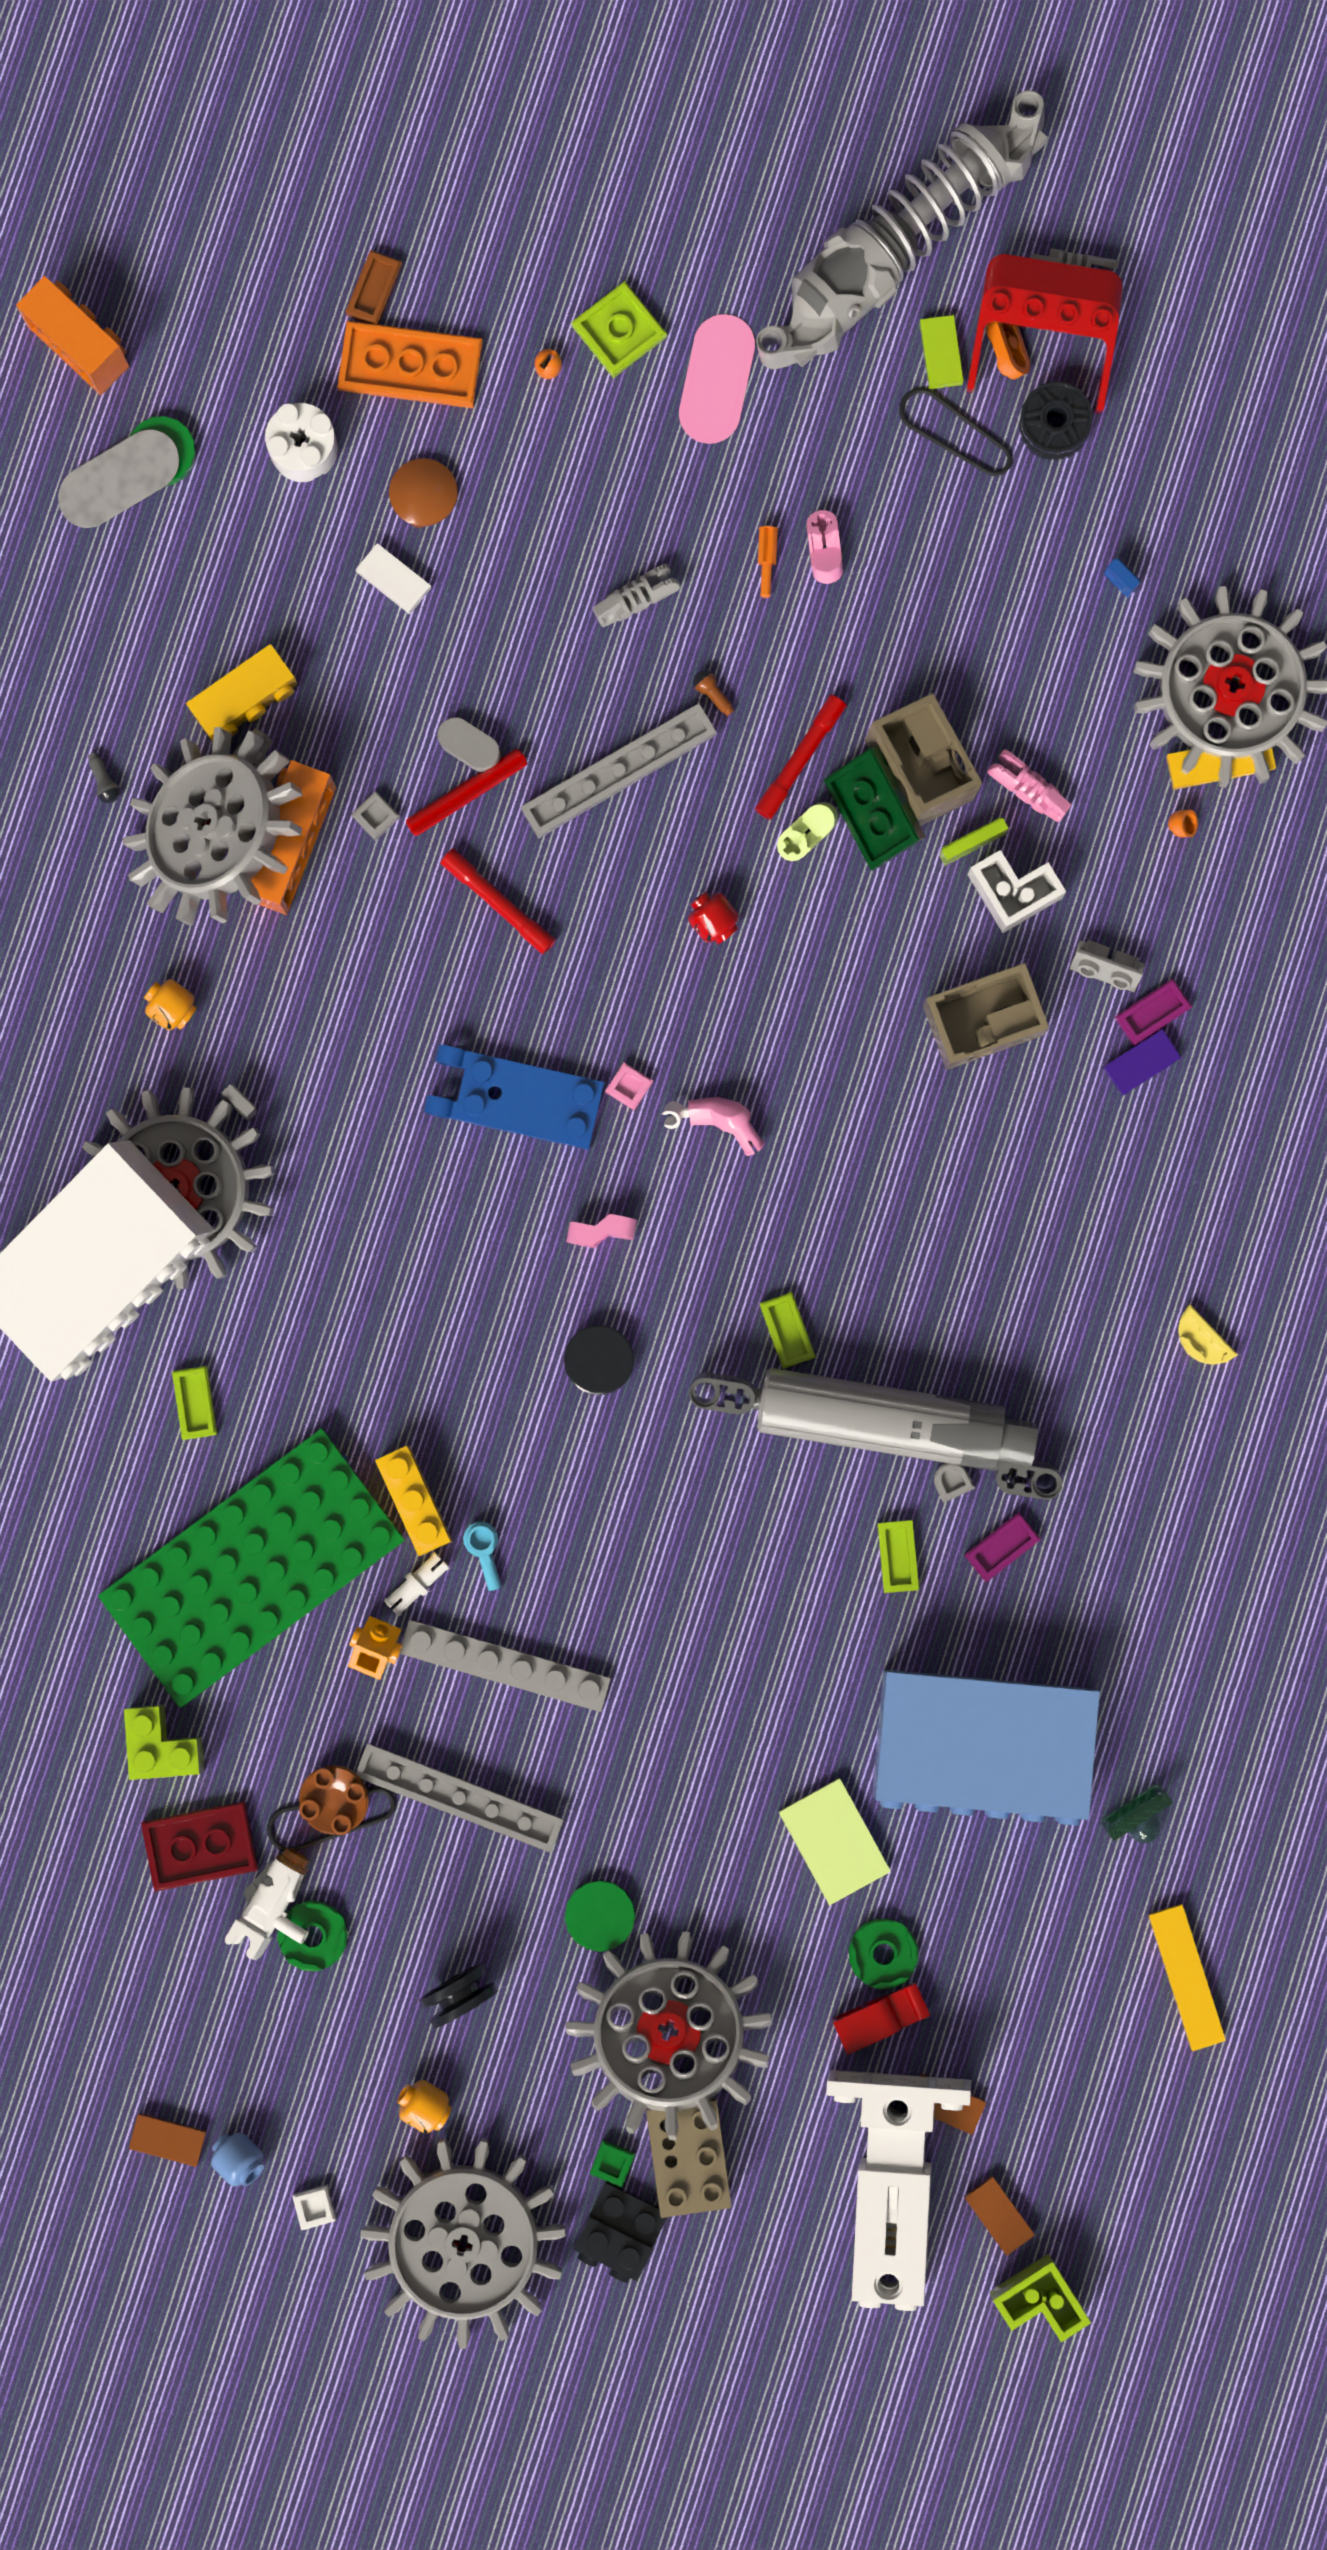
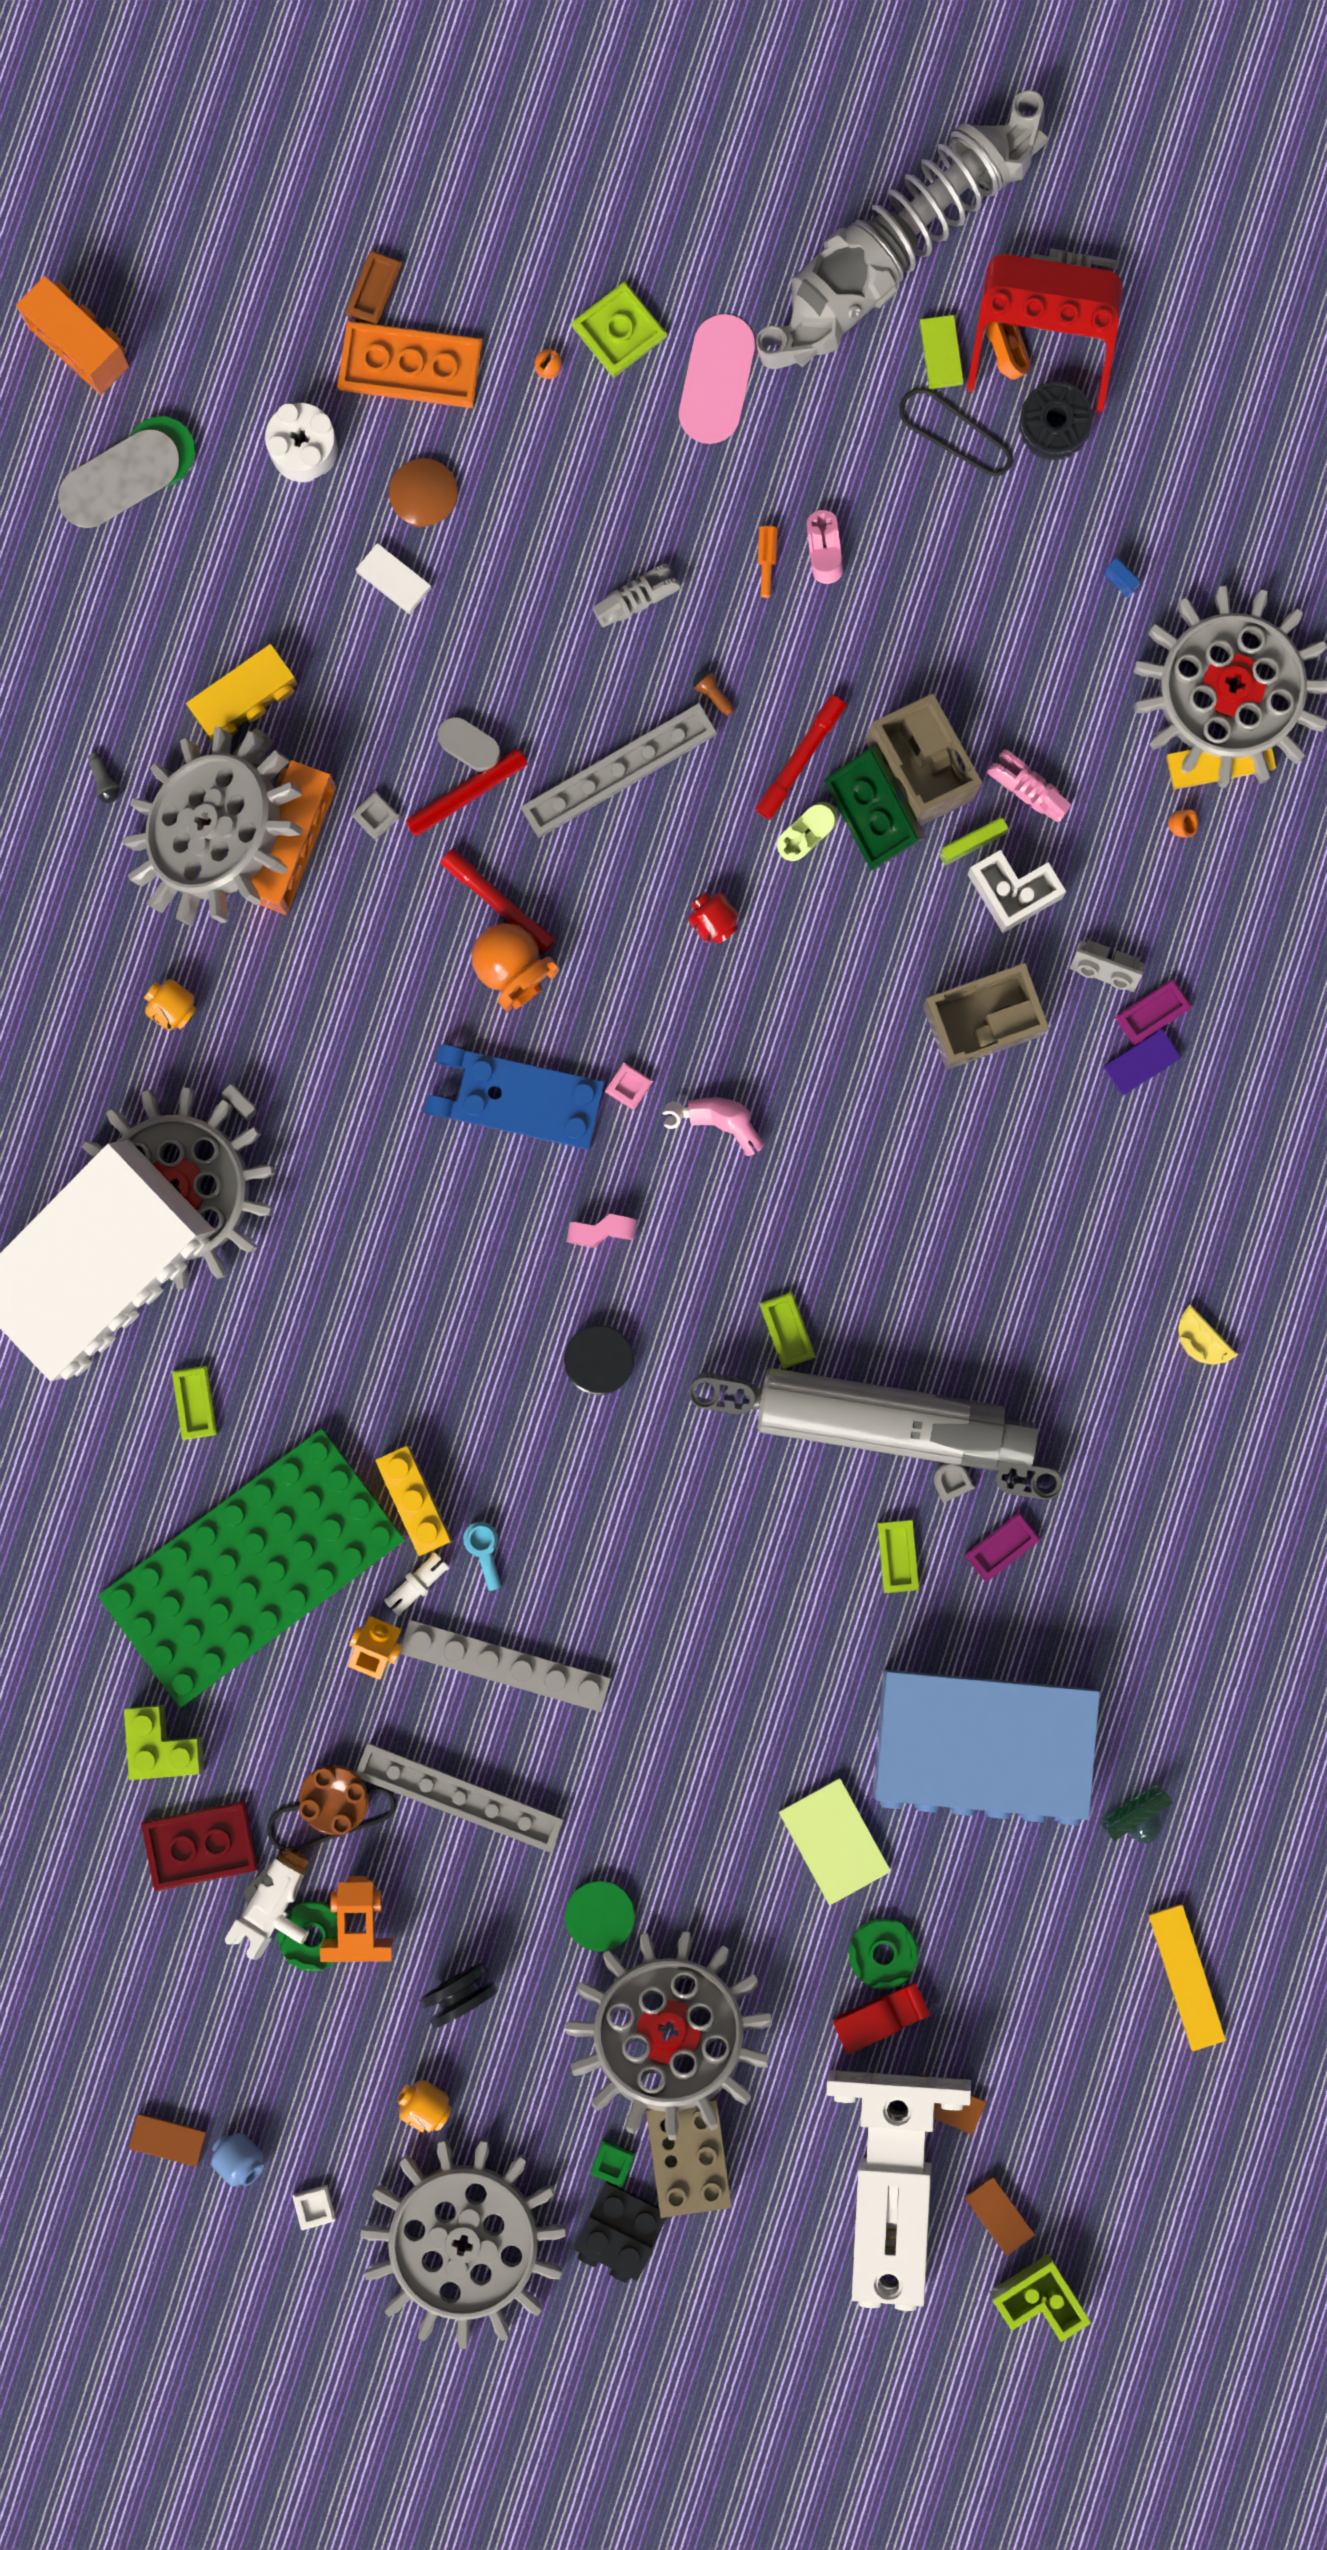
none -> orange tile [320,1876,394,1962]
none -> orange tile [471,923,559,1013]

